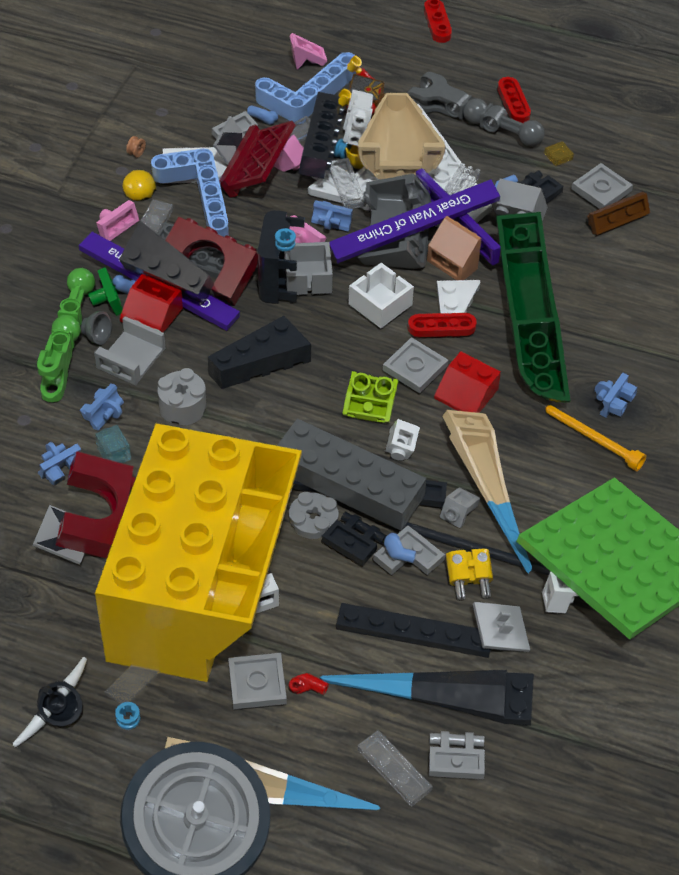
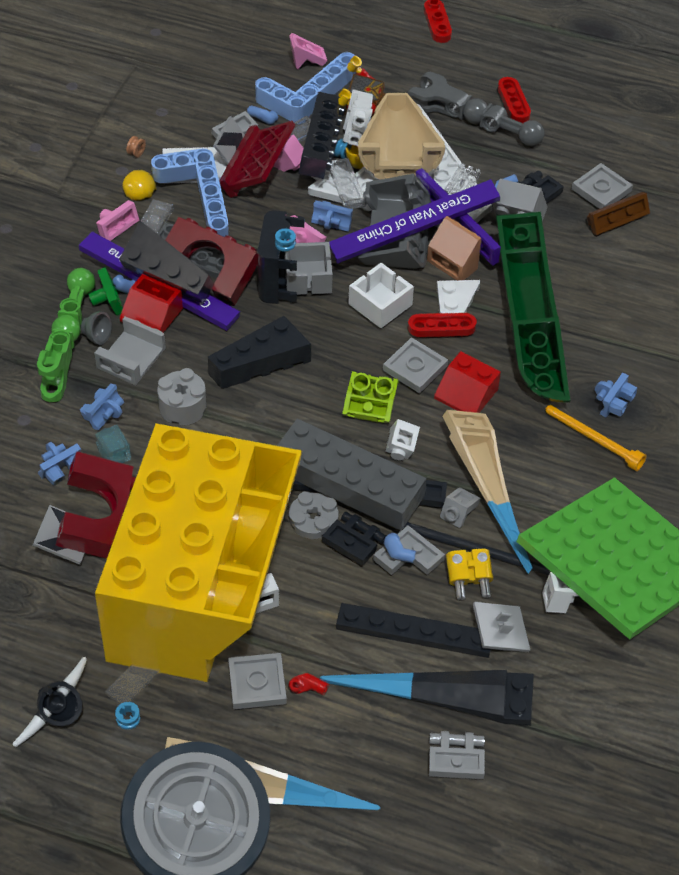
clear tile [357,730,433,807] -> none
clear yellow tile [544,141,574,166] -> none

